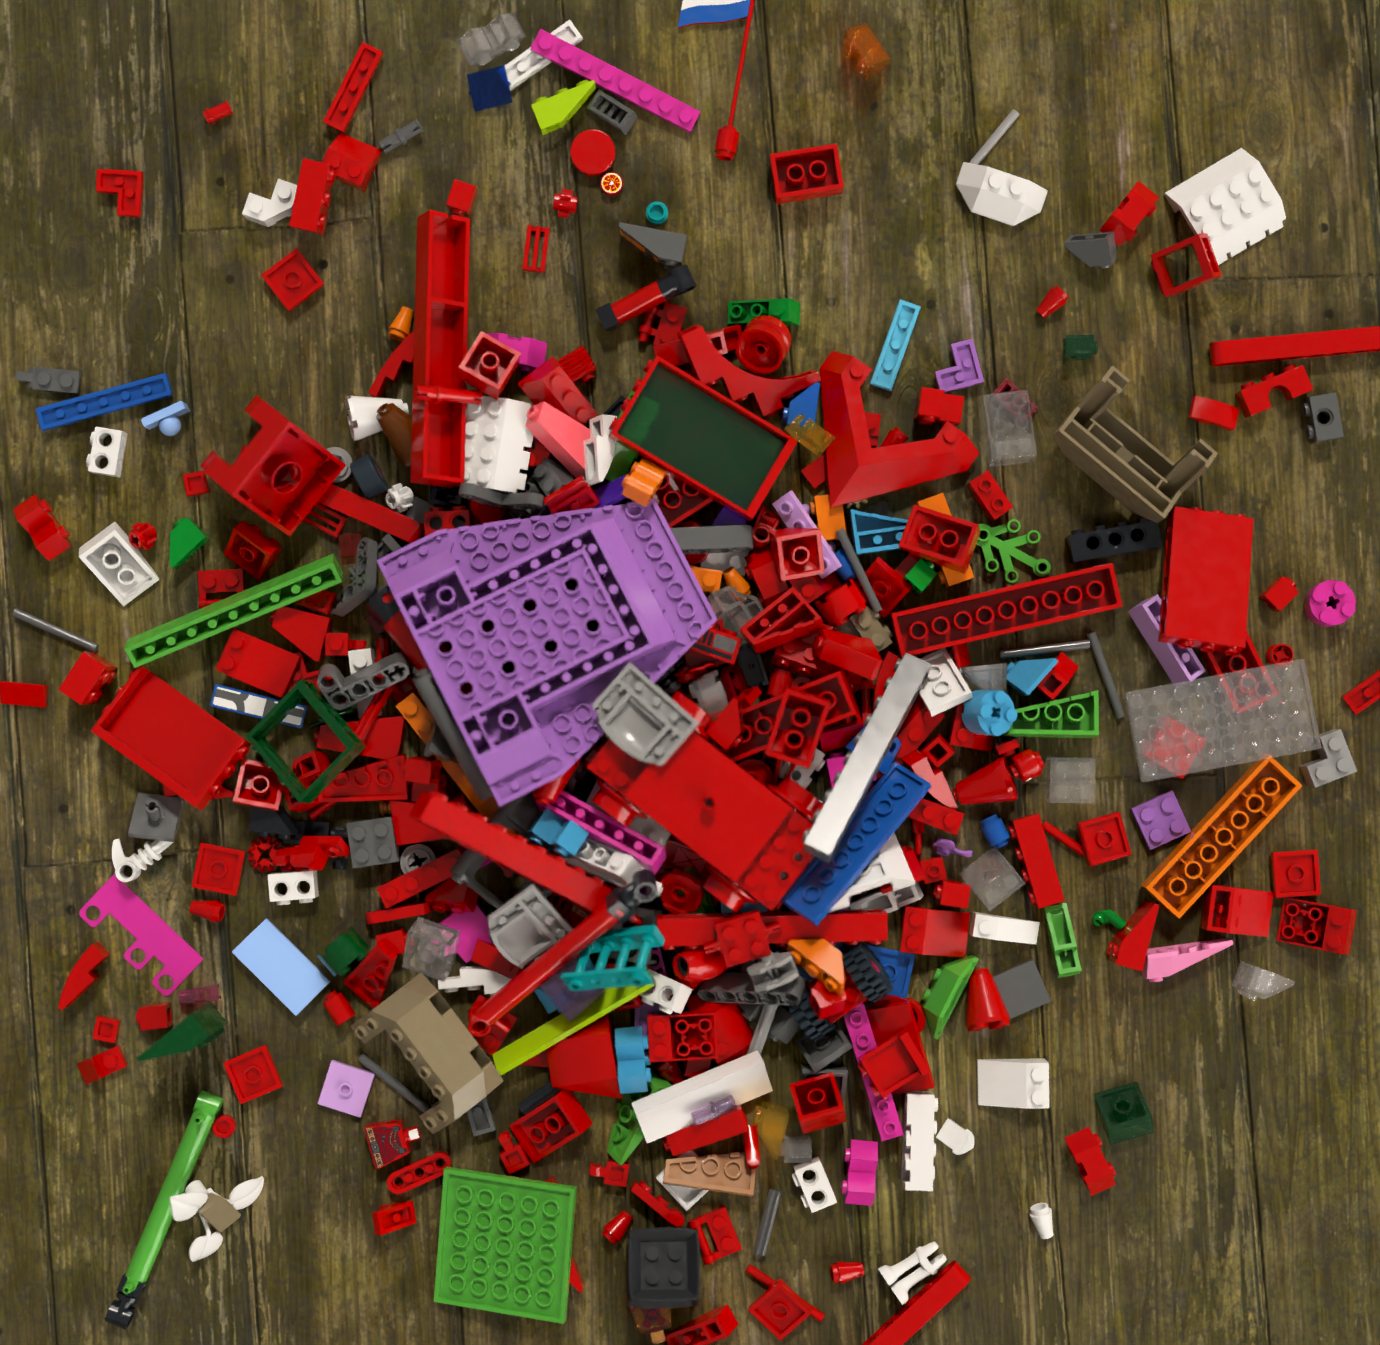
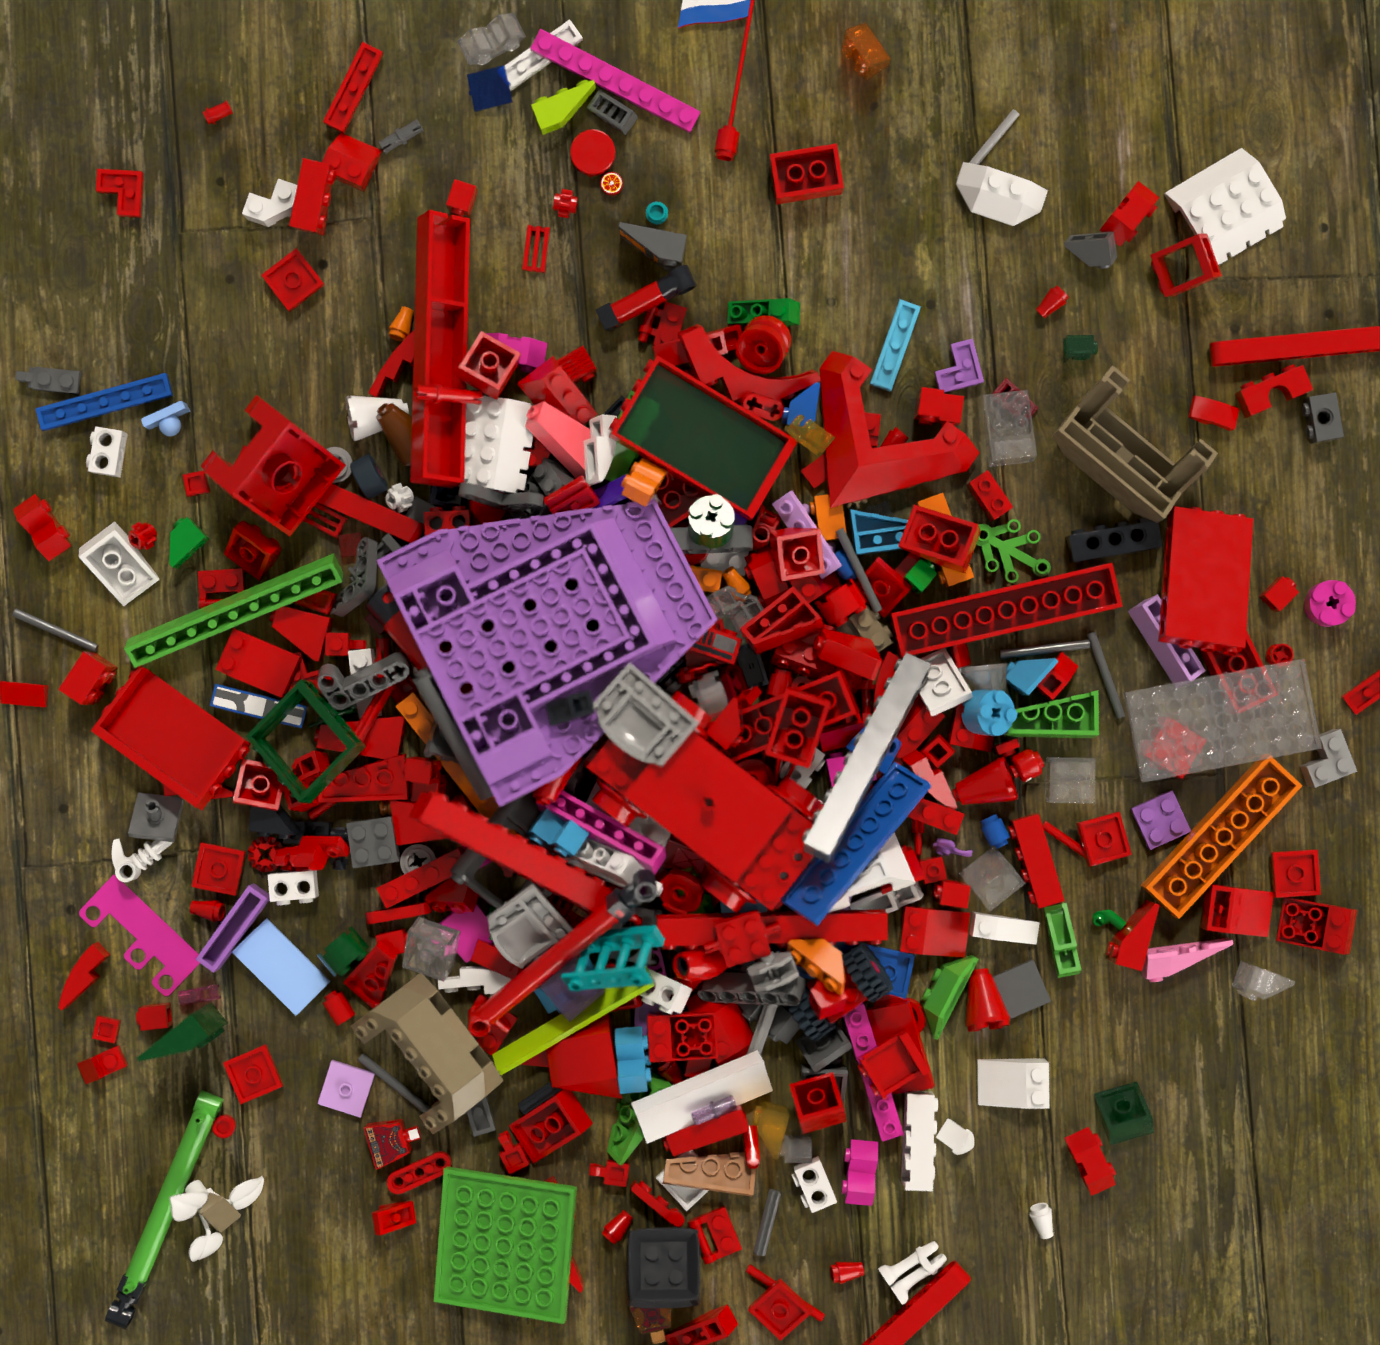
none -> medium lavender brick [195,883,270,973]
none -> black slope [545,690,595,726]
none -> brick [688,494,735,549]
none -> red beam [741,392,784,421]

